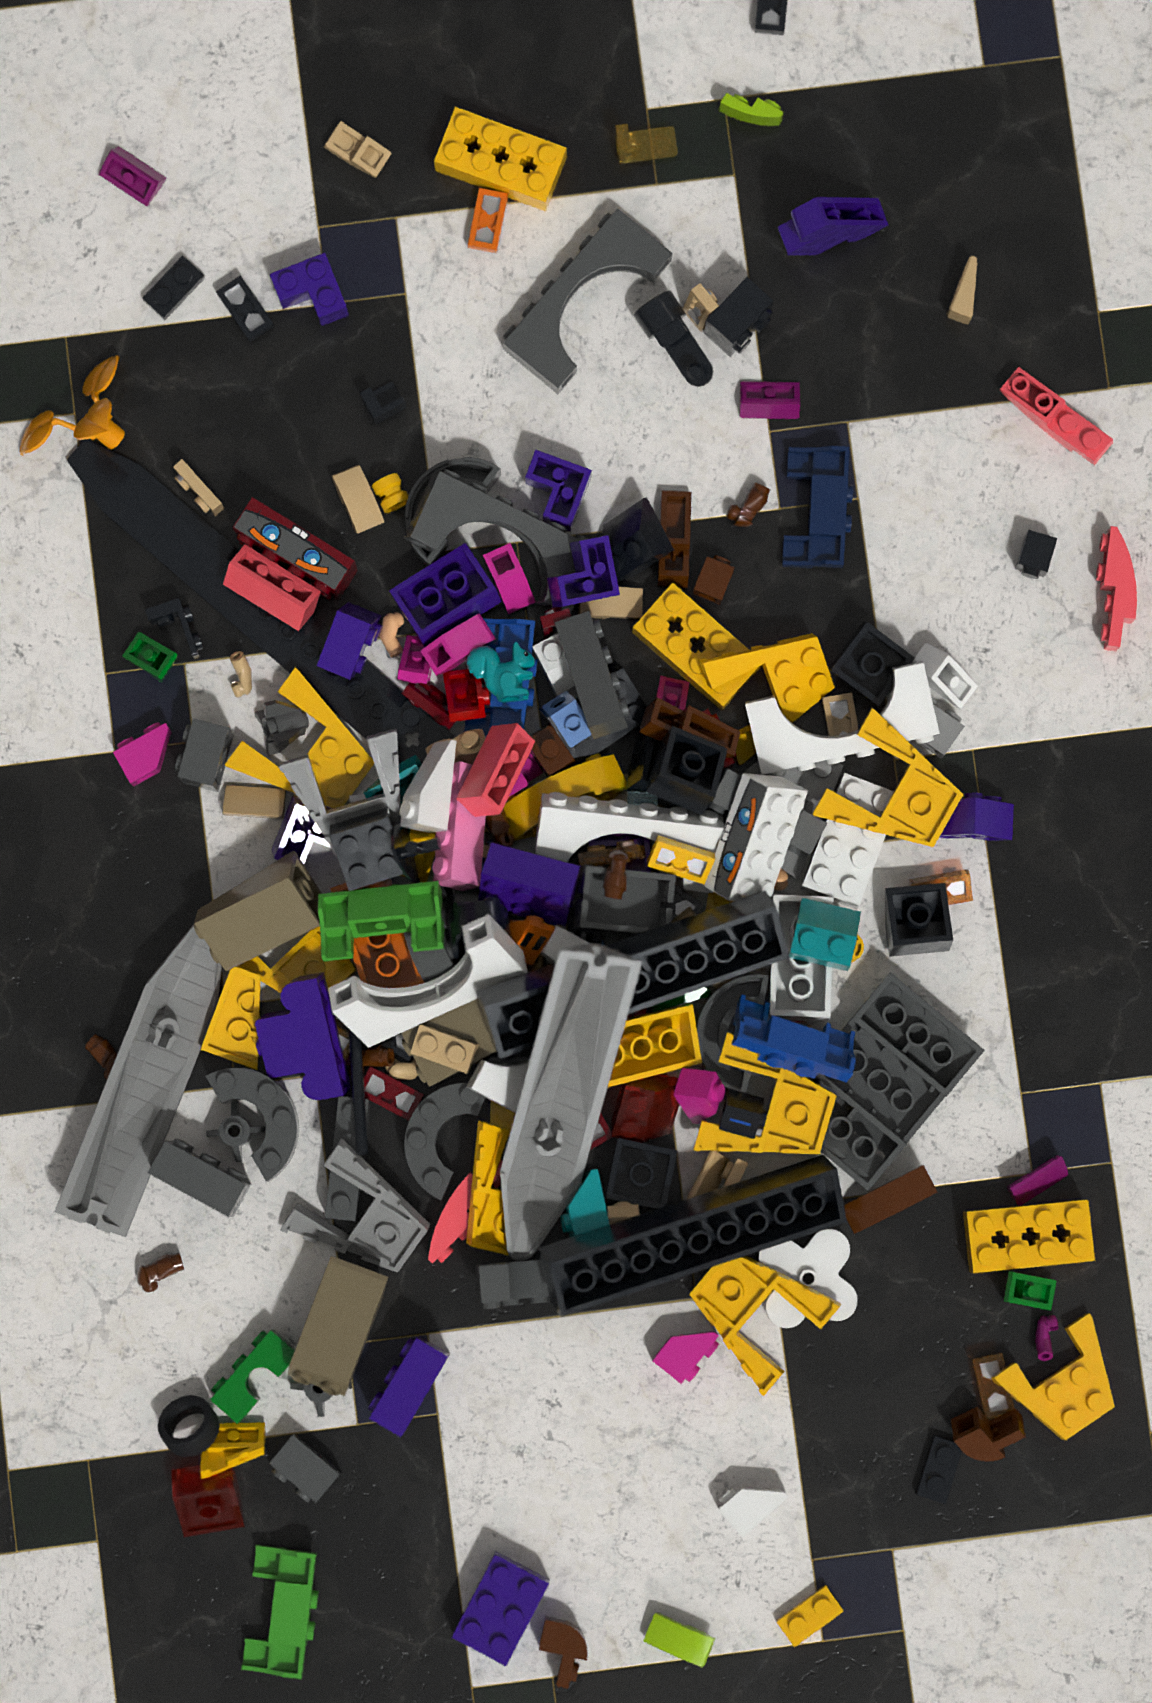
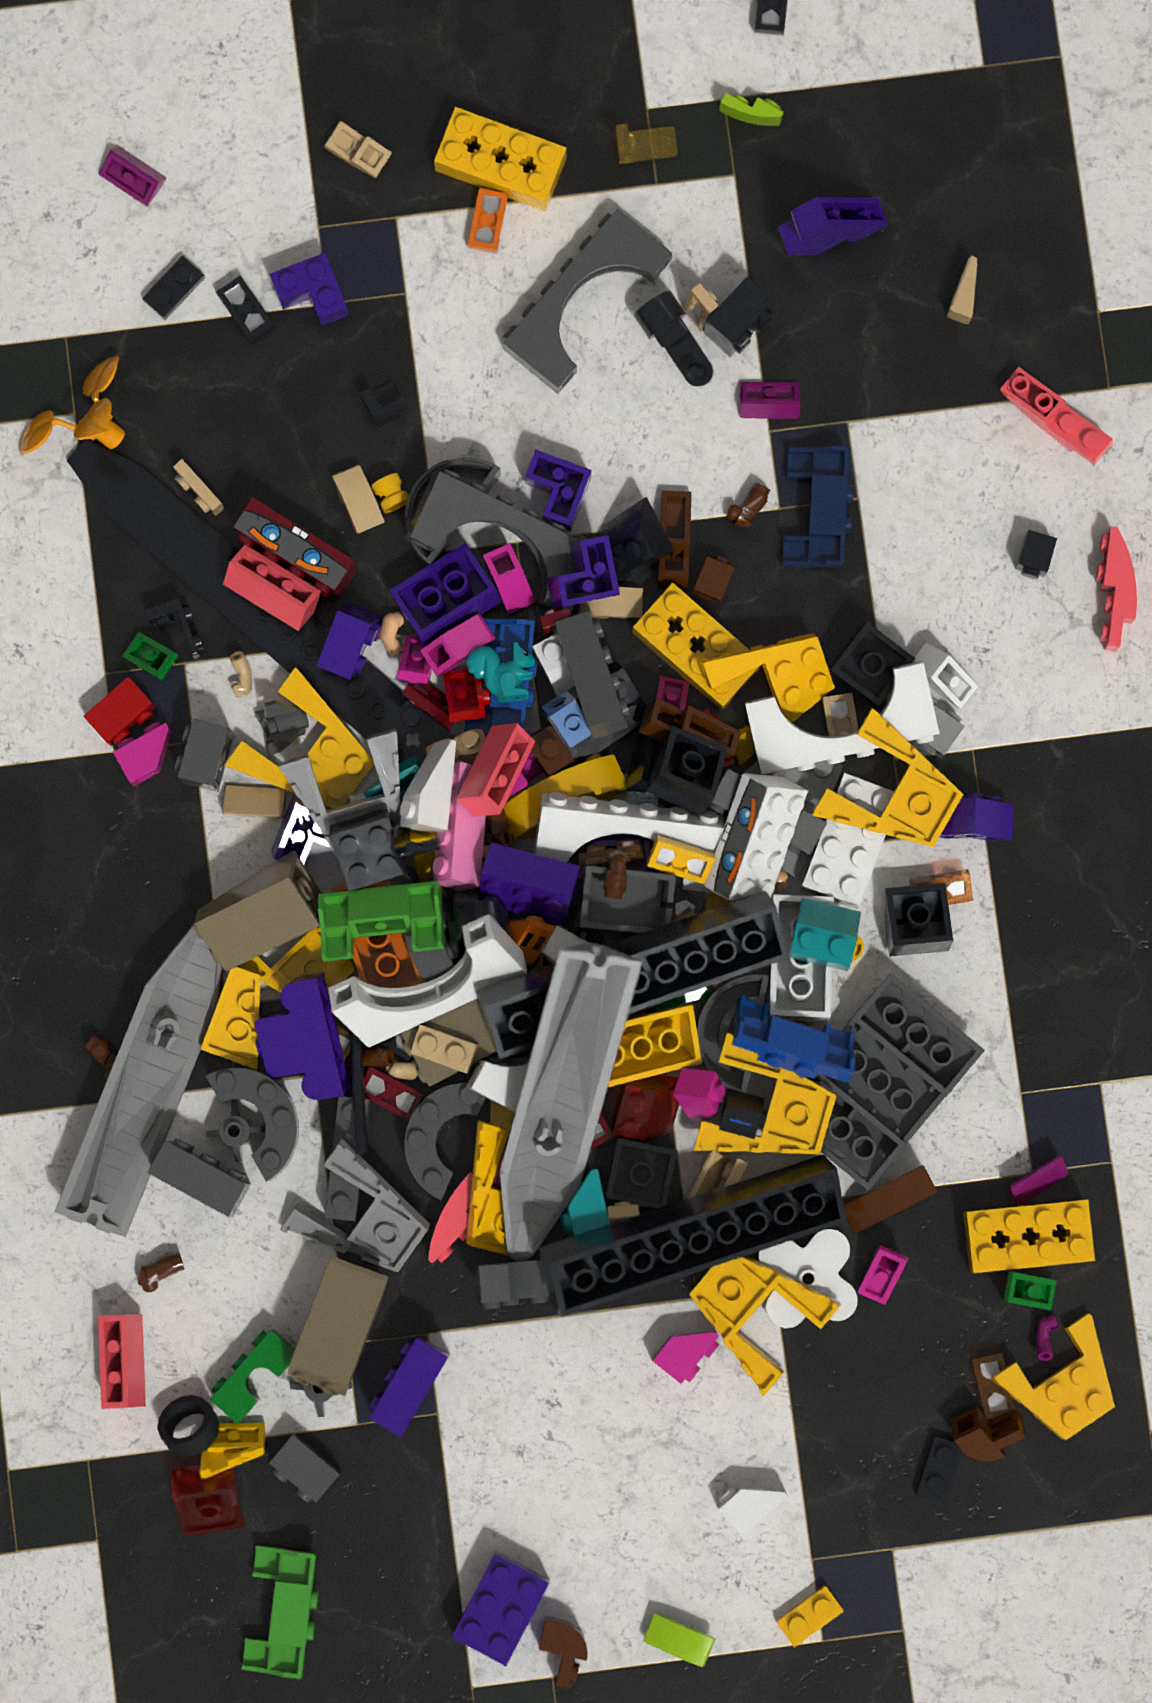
none -> red brick [83,677,155,747]
none -> coral brick [98,1314,146,1409]
none -> dark pink slope [857,1245,908,1305]

